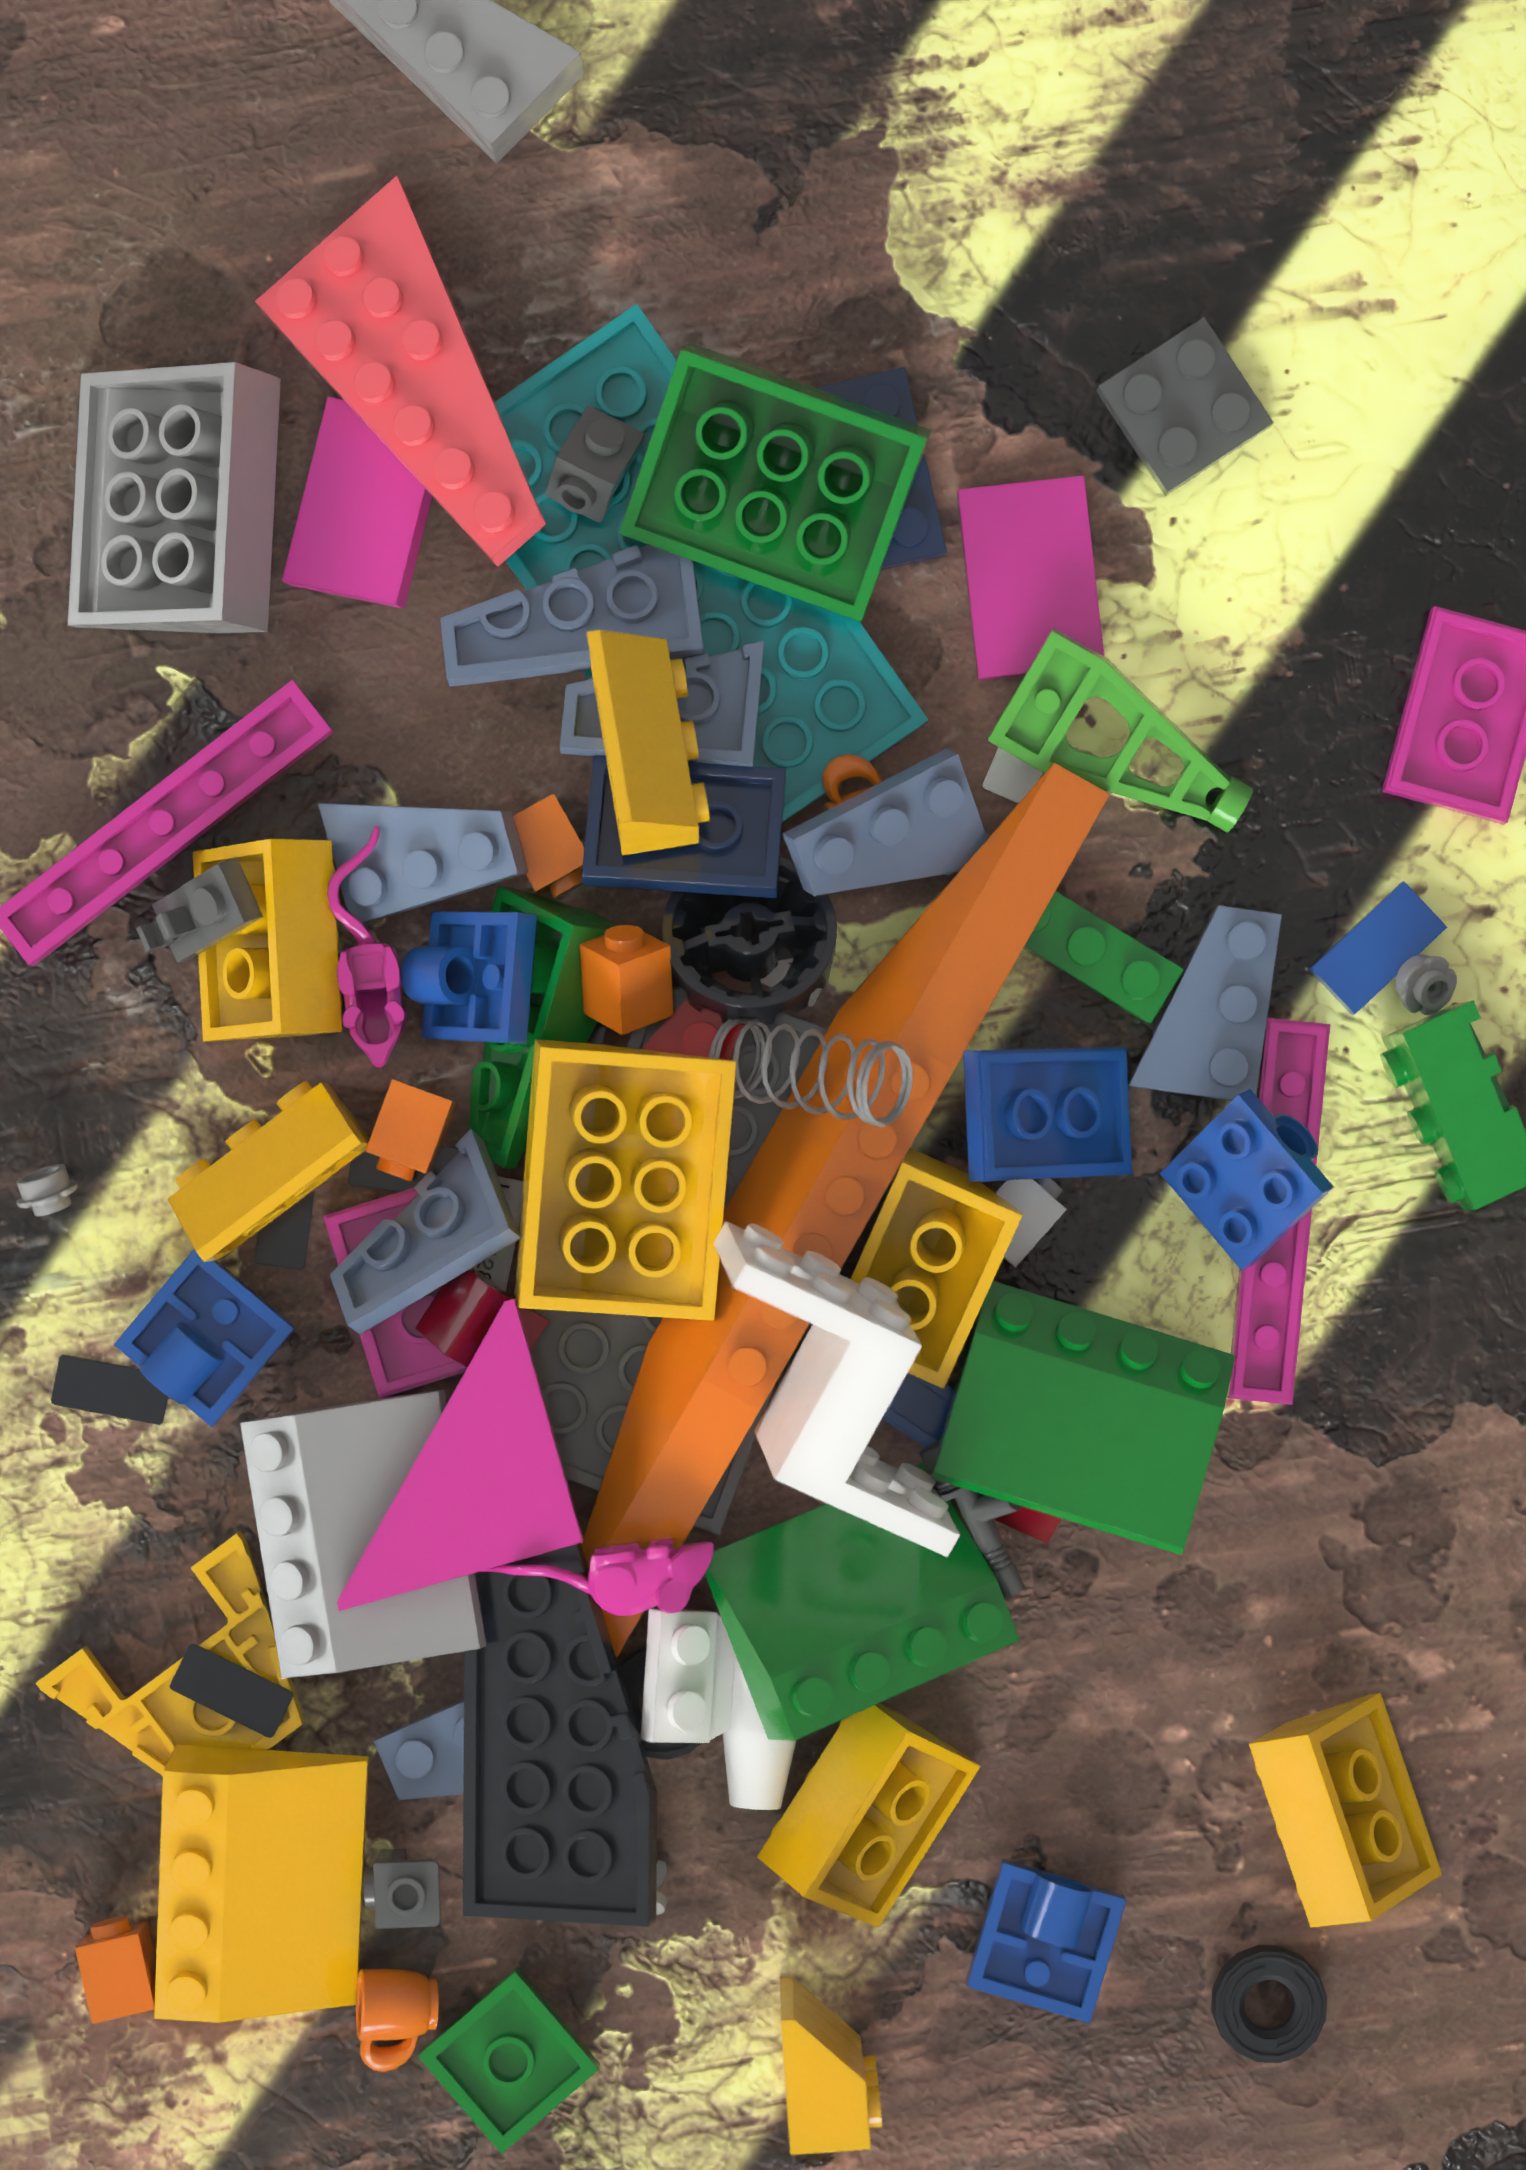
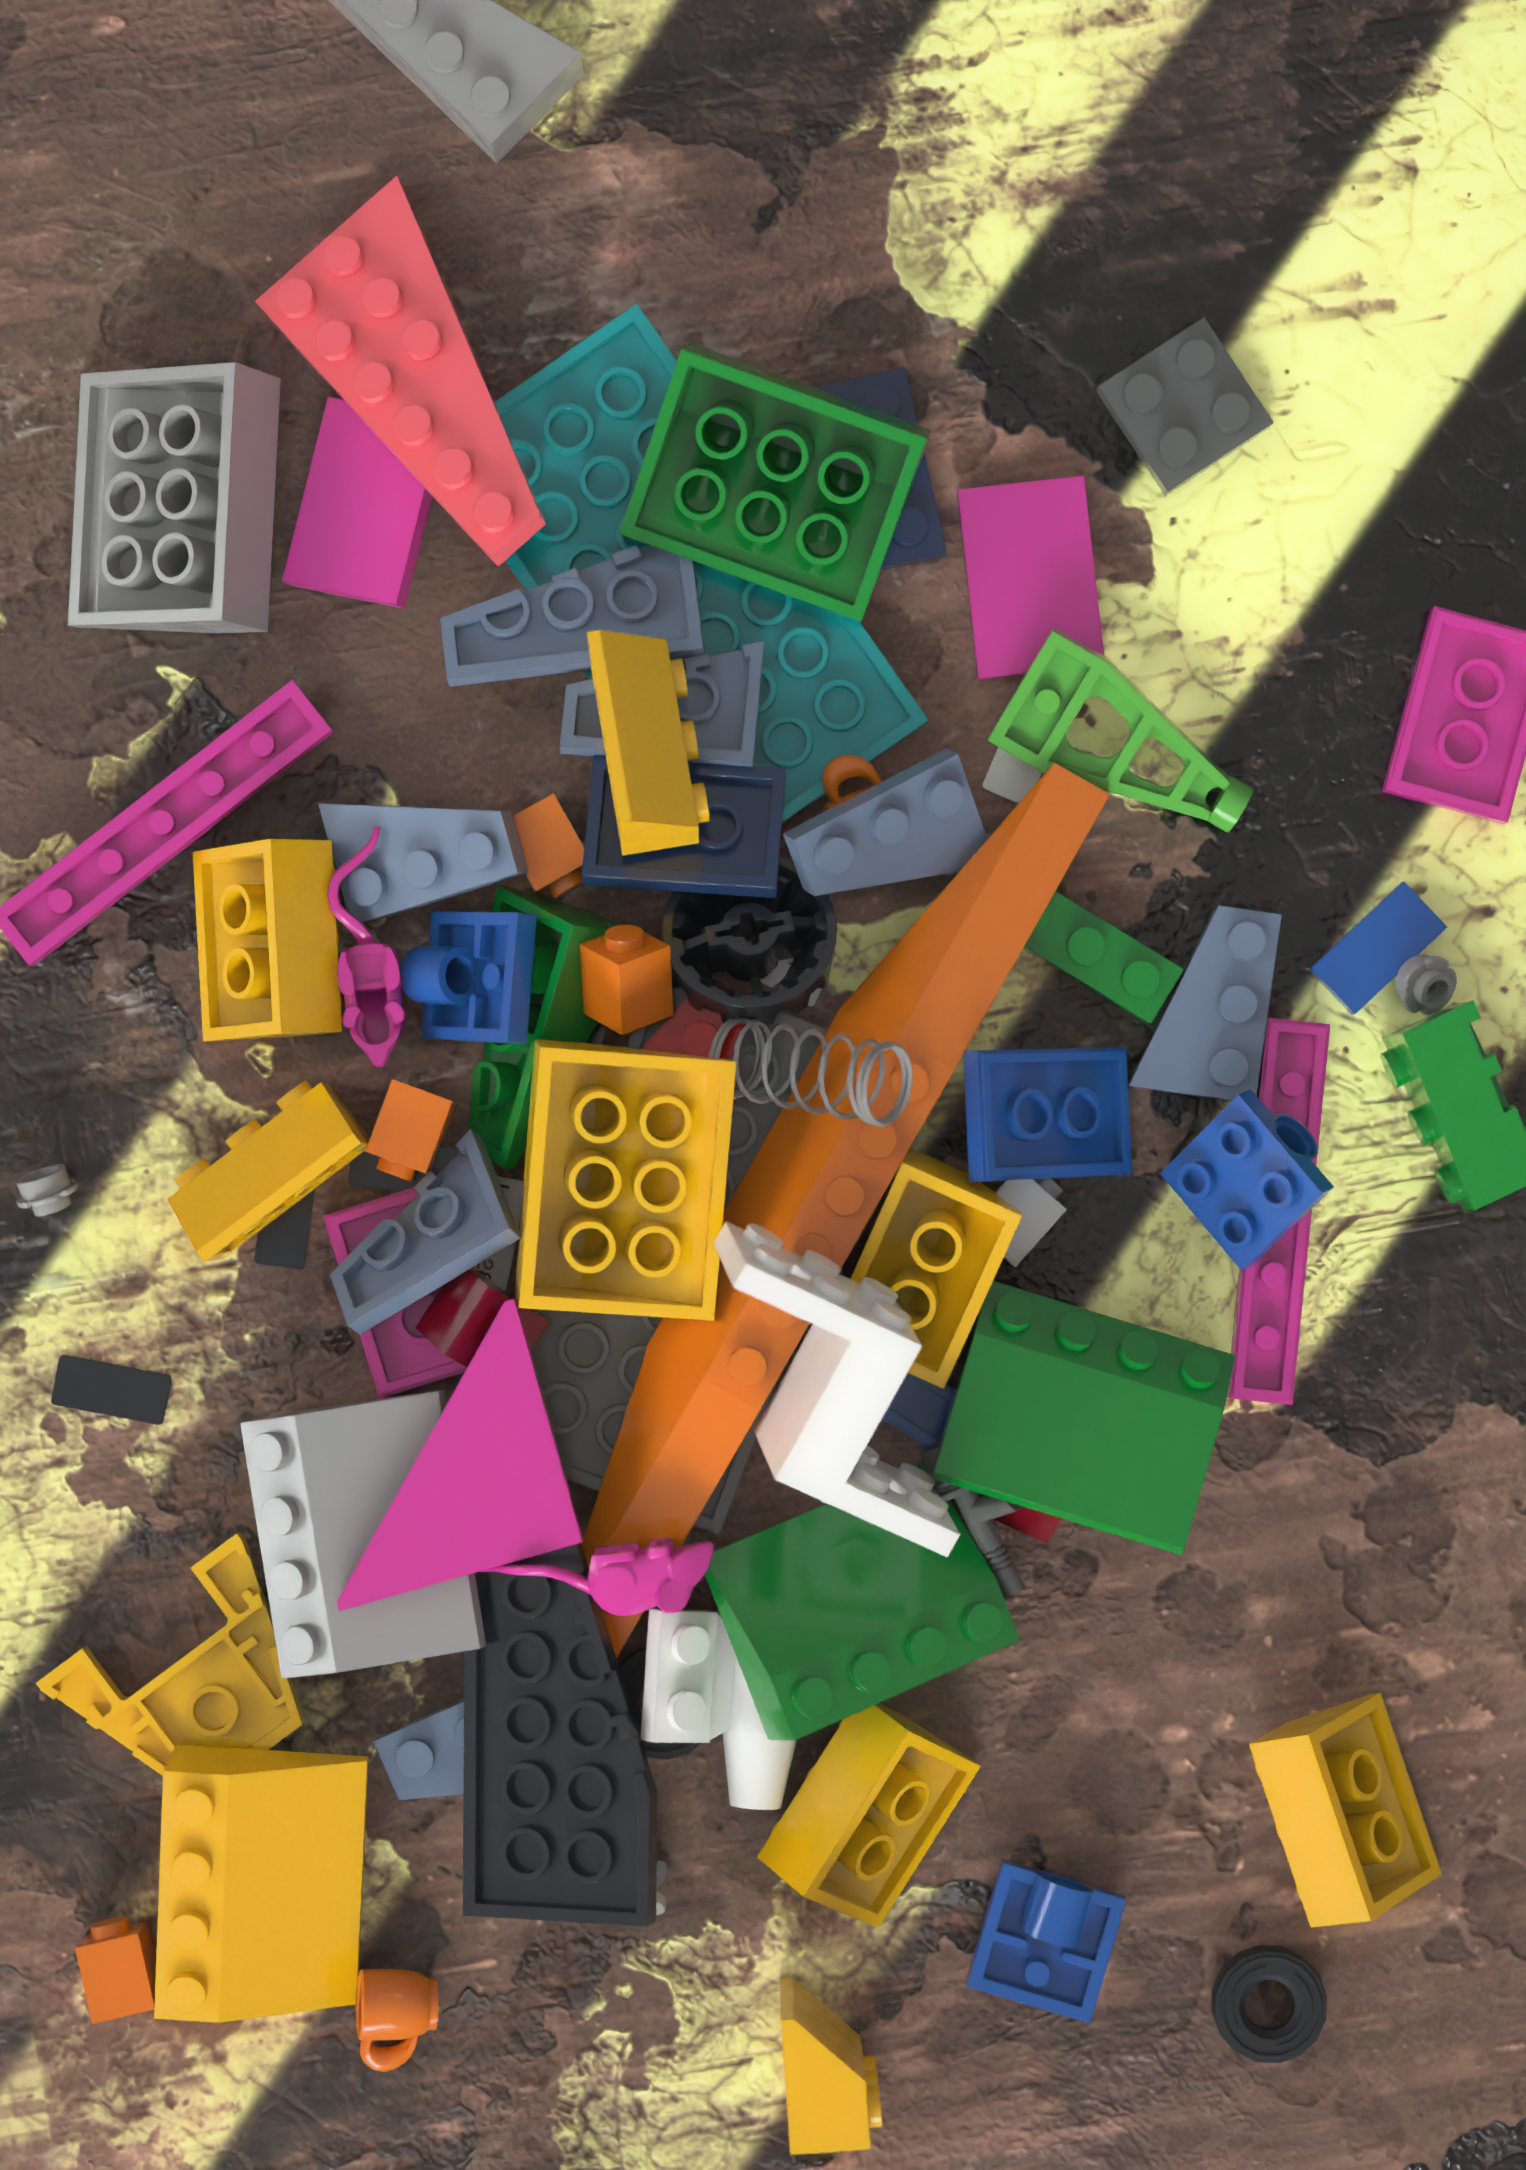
blue plate [114,1249,297,1427] -> none
dark grey plate [136,858,263,963] -> none
black sticker [170,1644,293,1738] -> none
dark grey bracket [364,1849,441,1929] -> none
green plate [418,1967,600,2154] -> none
dark grey bracket [546,405,645,522] -> none

